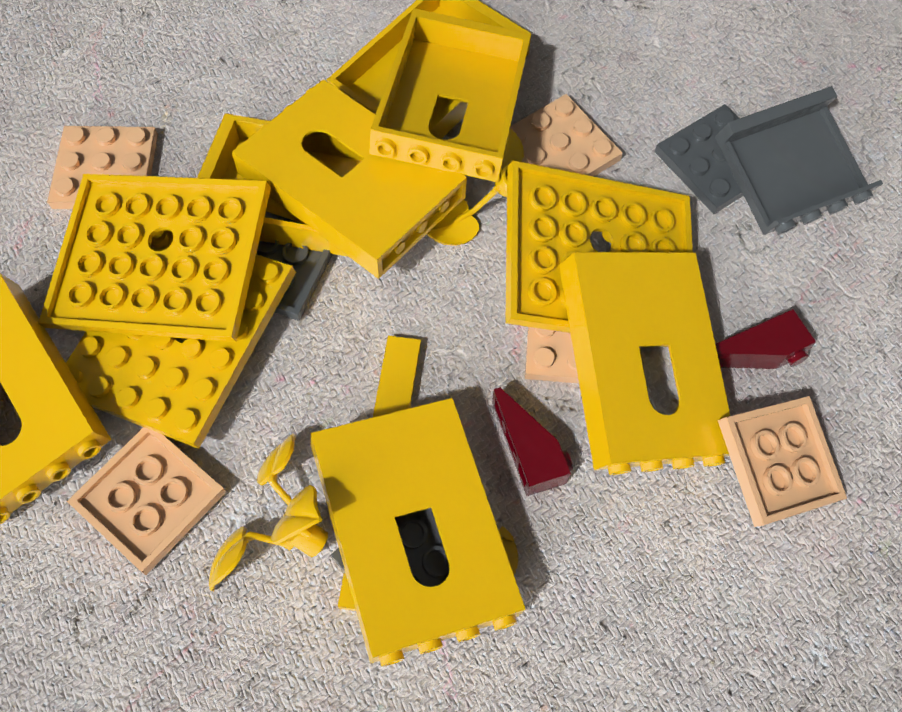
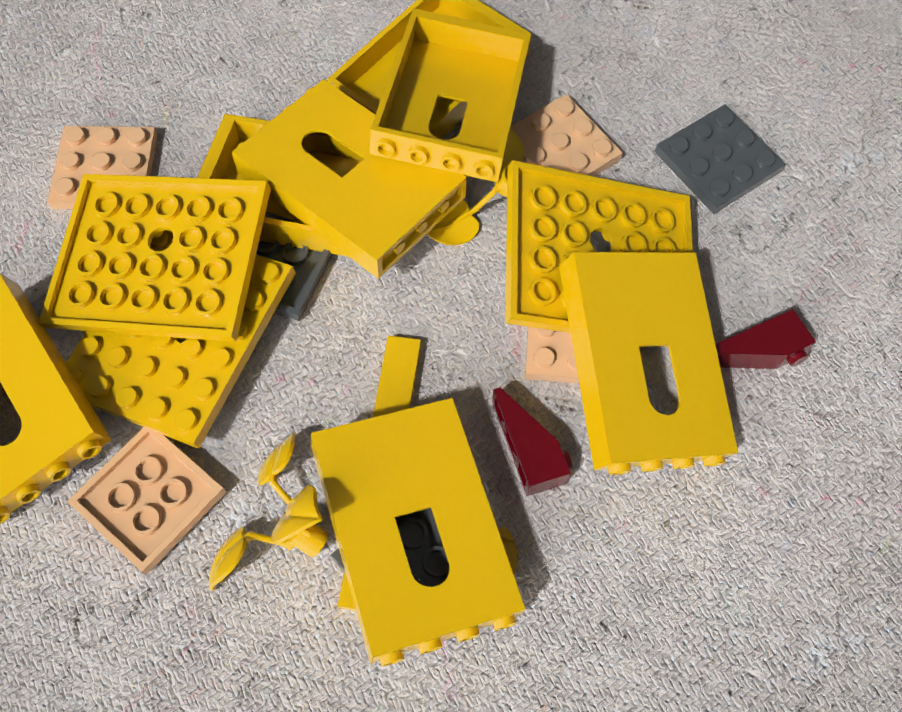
dark grey panel [715,86,883,235] -> none
light nougat plate [718,396,847,527] -> none

